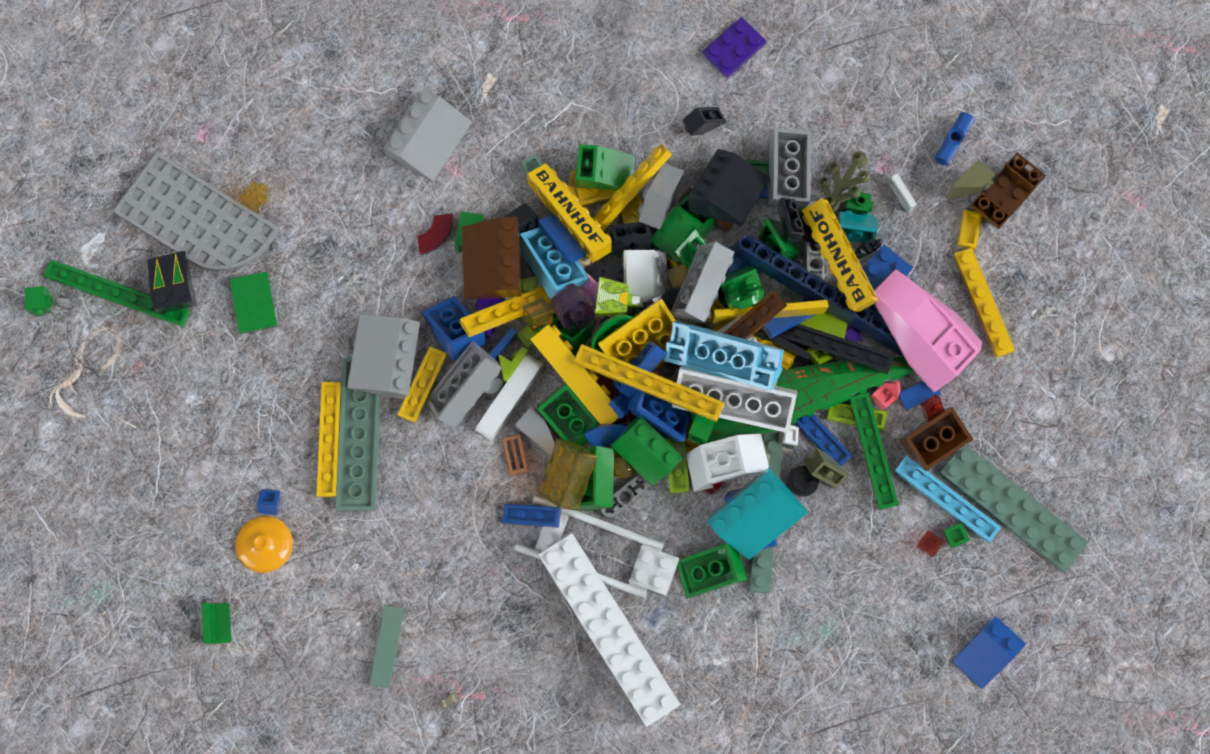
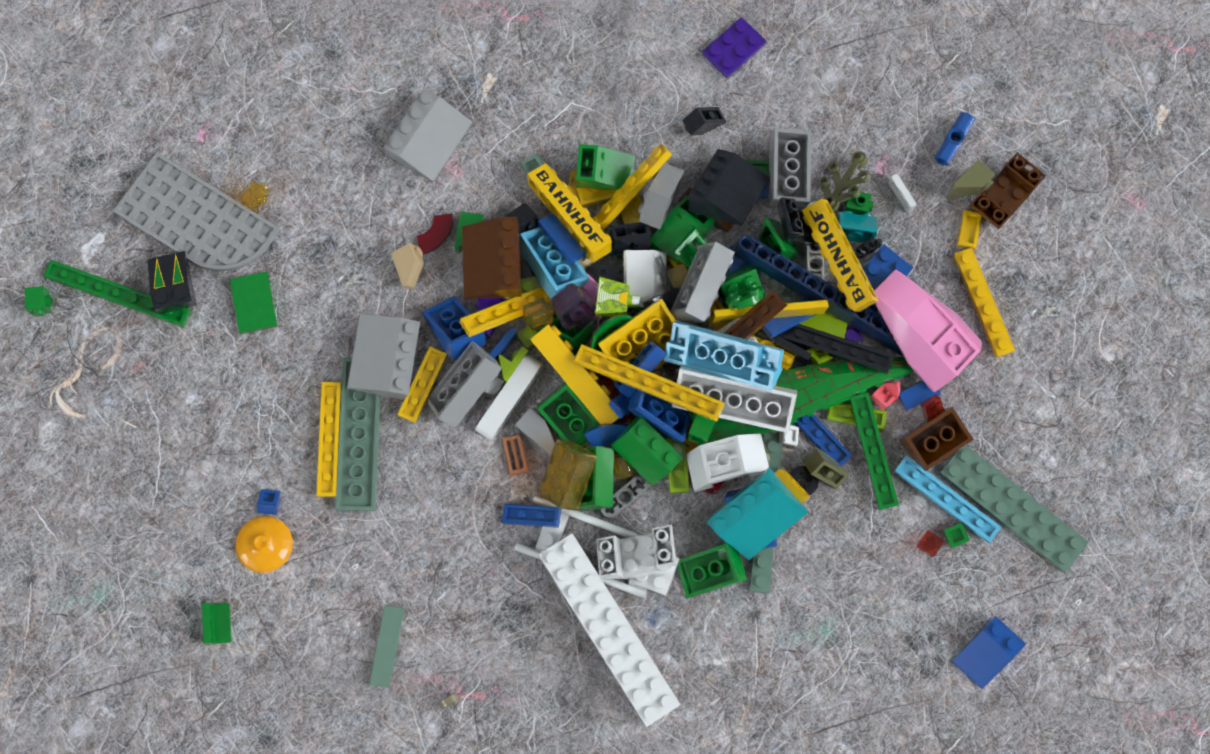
none -> tan slope [391,243,424,289]
none -> white slope [596,525,676,579]
none -> yellow tile [775,469,810,503]

